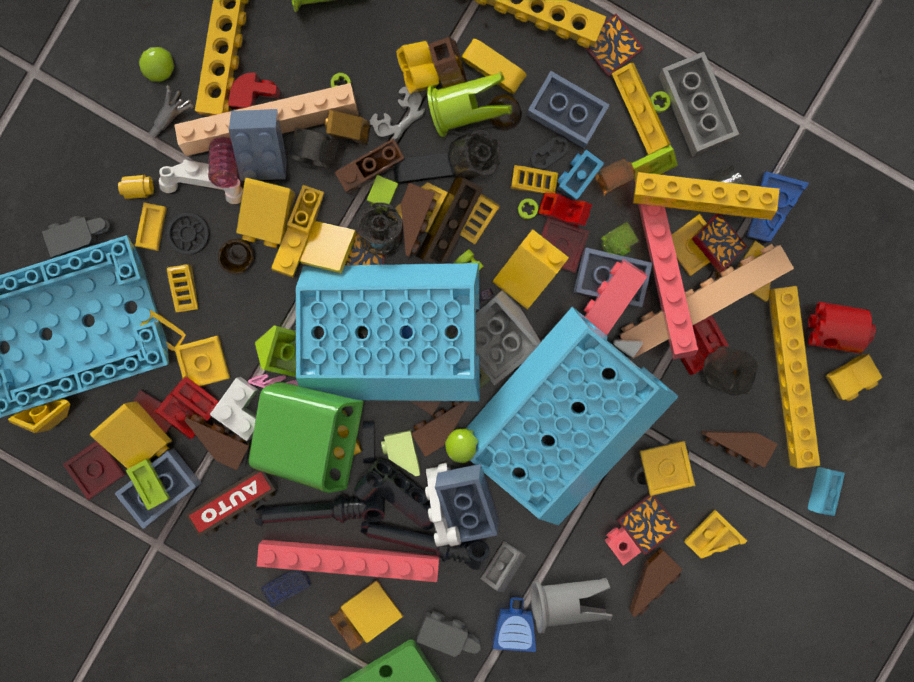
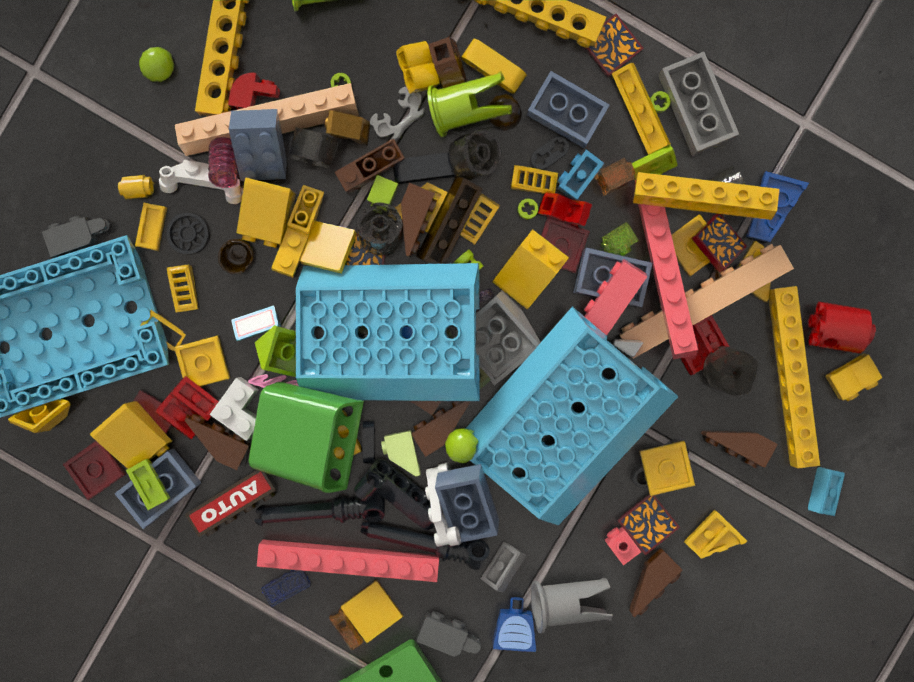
flat silver piece [149,85,193,138] -> none
none -> slope [232,306,281,341]

